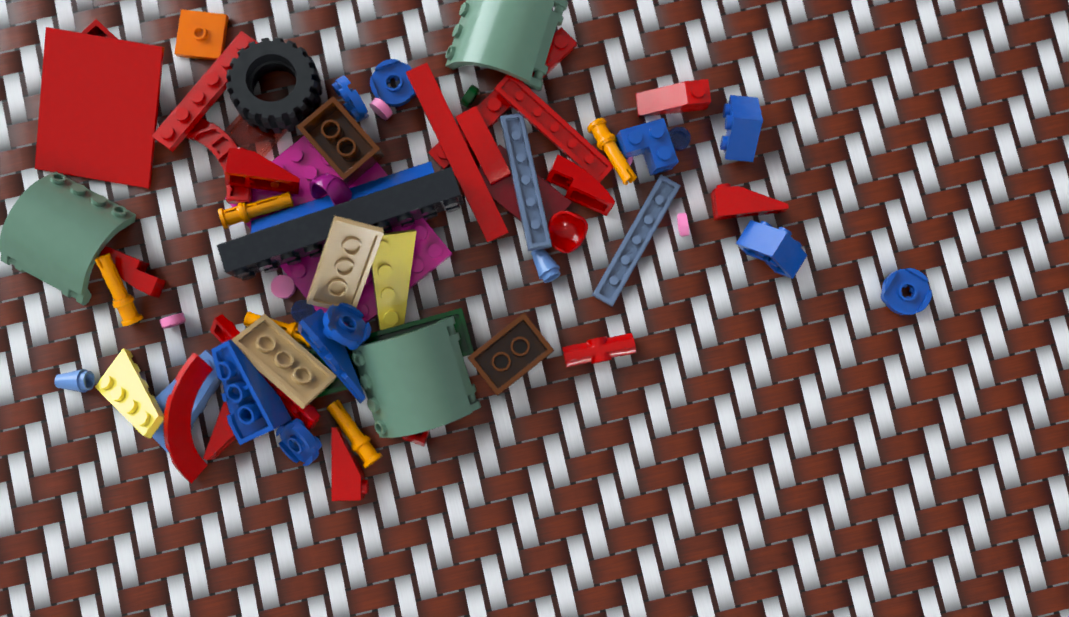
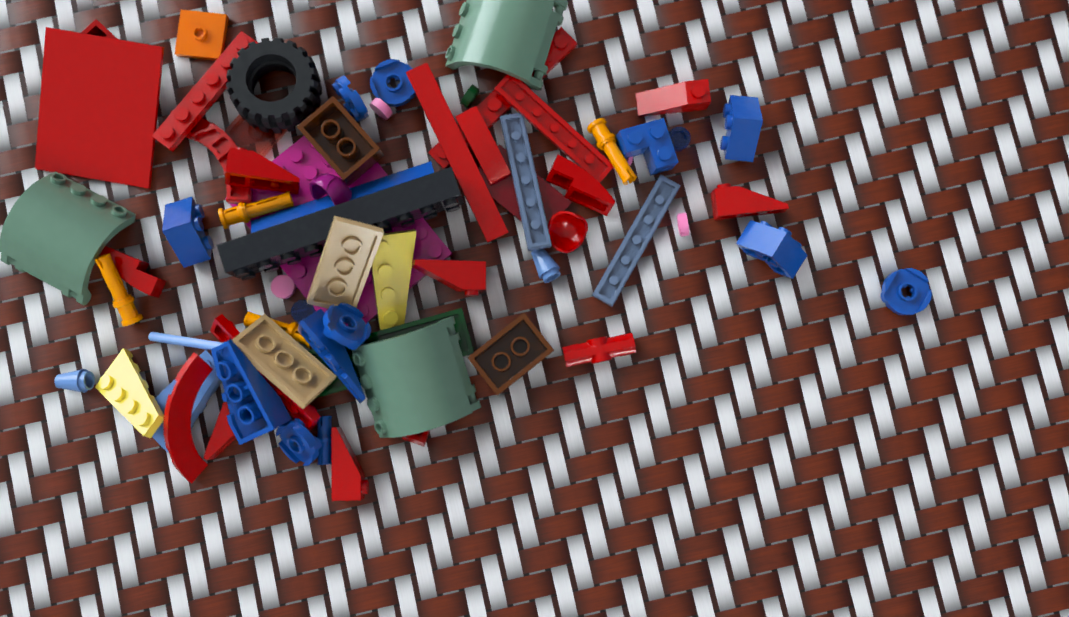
bright pink tile [159,313,186,329] -> none
light orange pin [326,399,382,468] -> none
none -> light blue bar [148,332,223,350]
none -> blue brick [162,197,214,268]
none -> blue pin [317,416,332,465]
none -> red slope [412,259,486,296]

